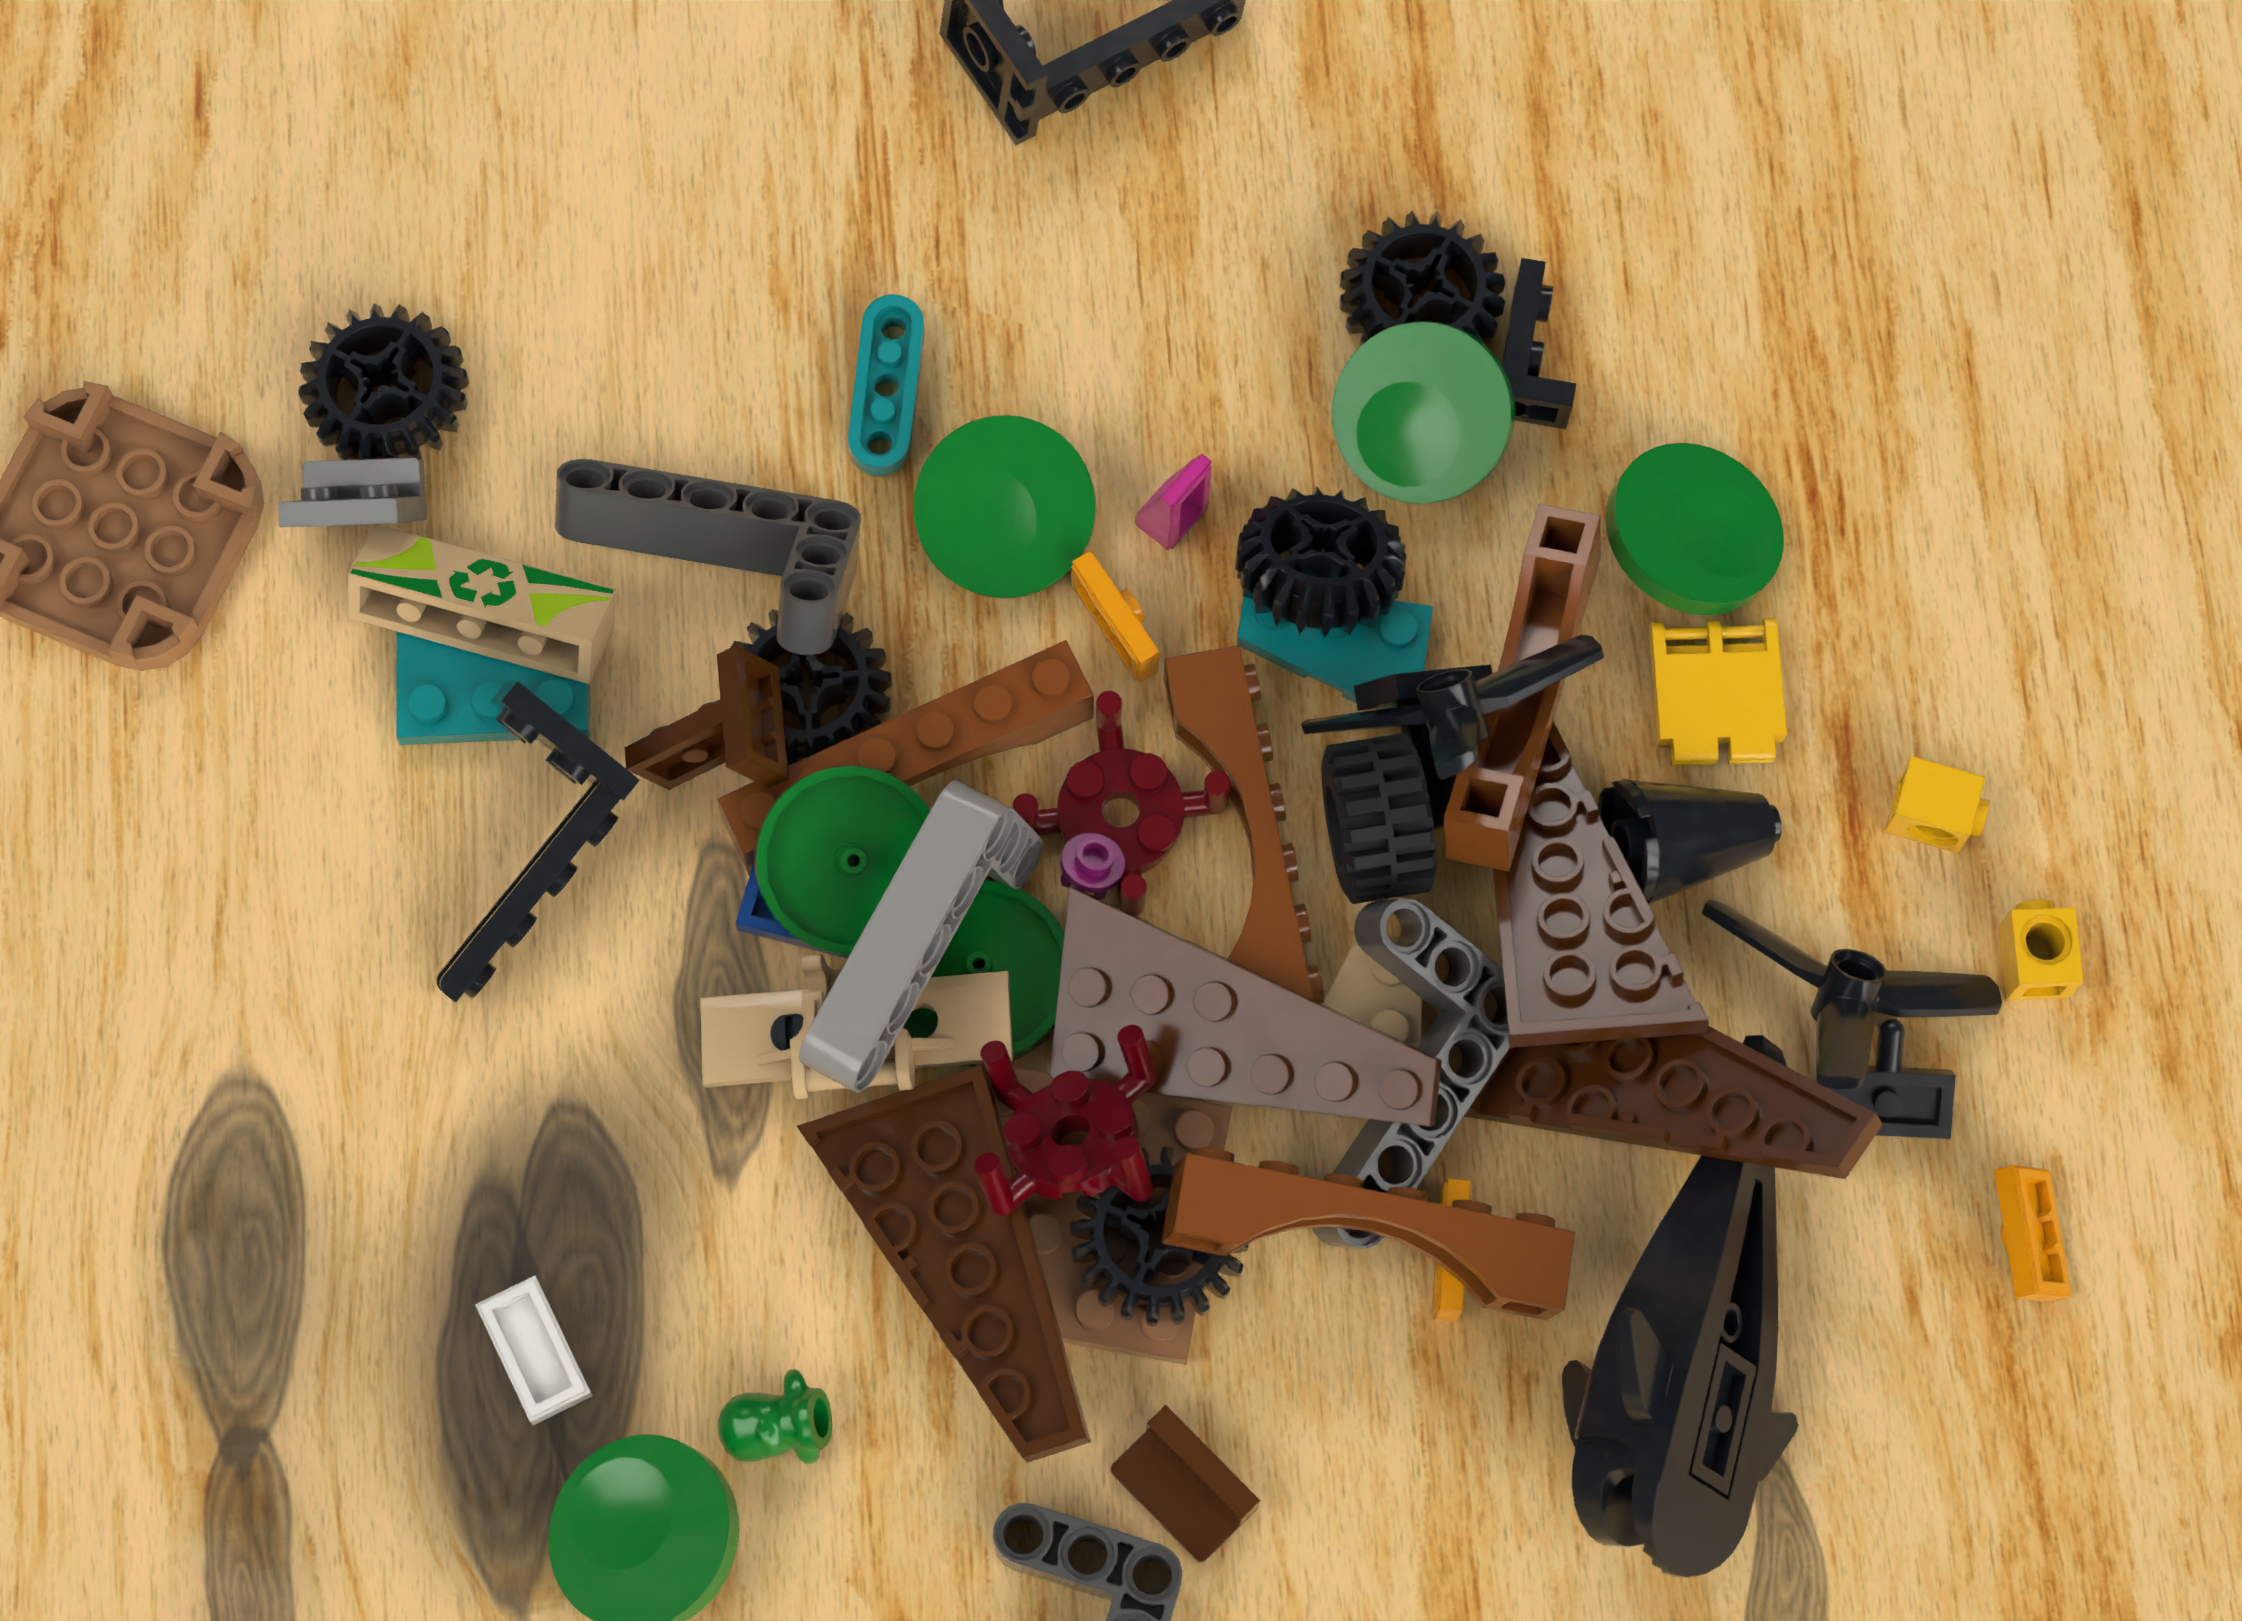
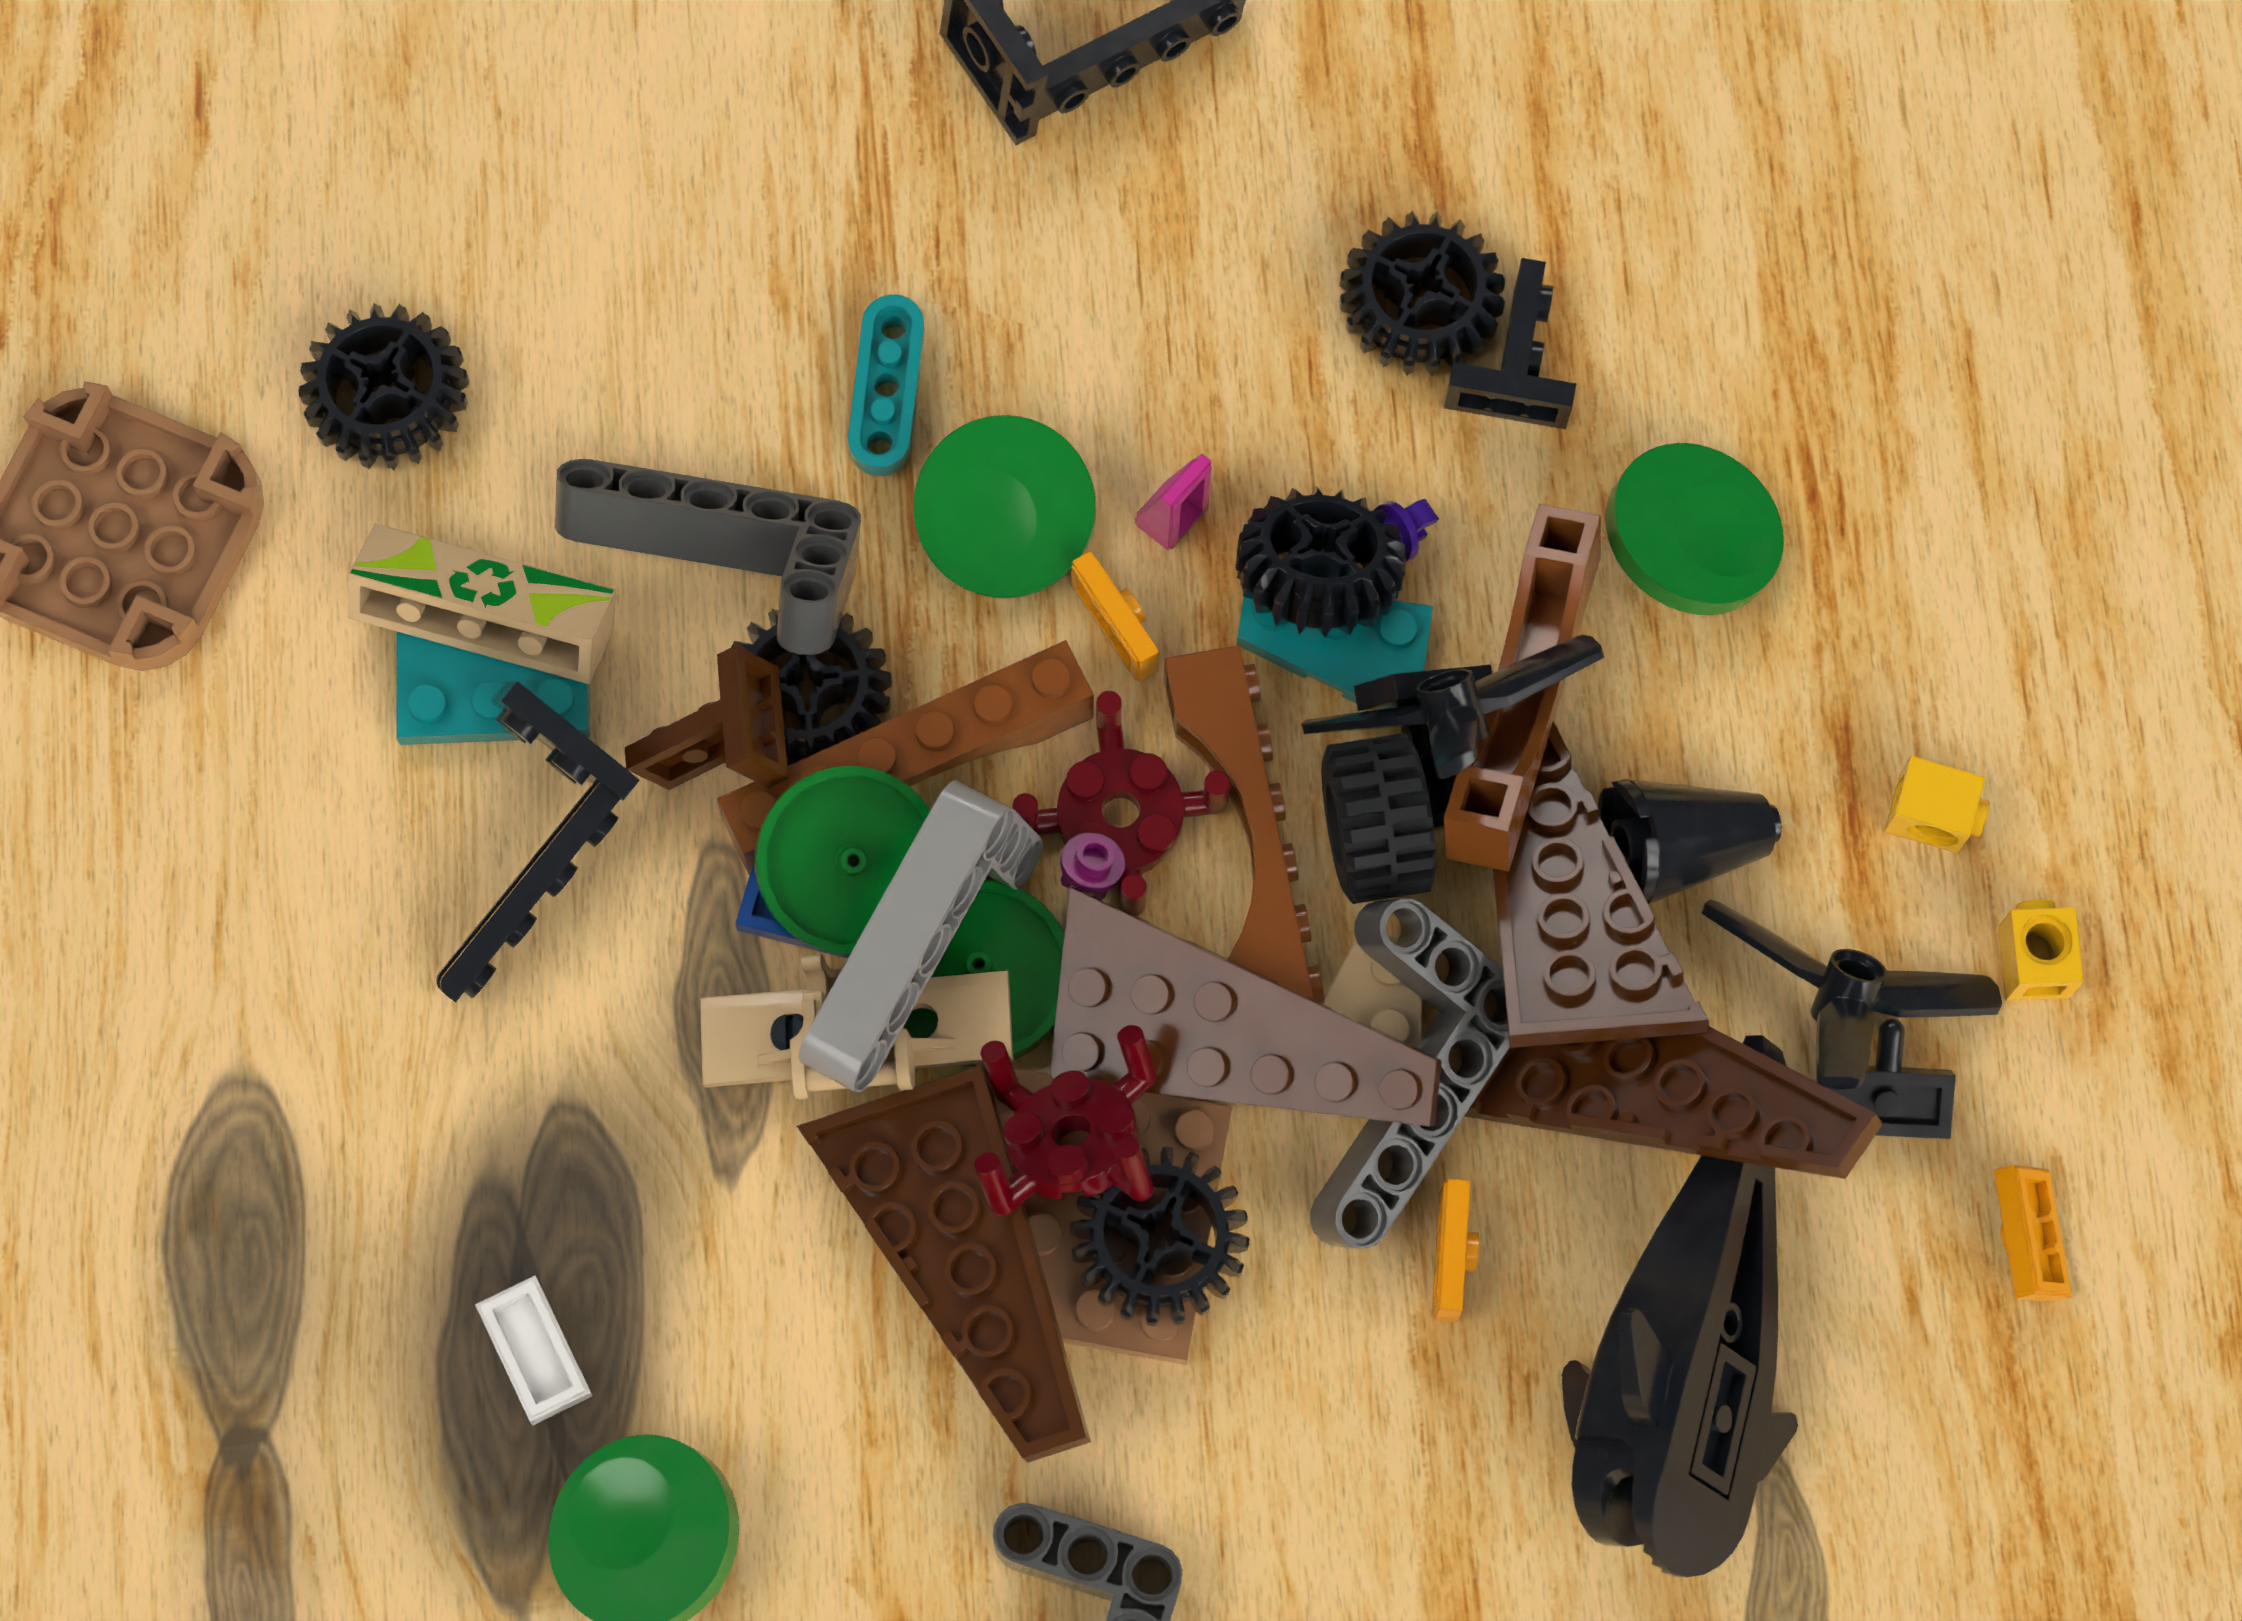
bracket [278,457,427,528] -> none
green animal [718,1369,832,1464] -> none
reddish brown panel [1111,1405,1260,1563] -> none
dark orange arch [1161,1147,1575,1320] -> none
green piece [1332,322,1515,504] -> none
yellow plate [1649,618,1787,766] -> none
none -> dark purple plate [1375,499,1439,562]

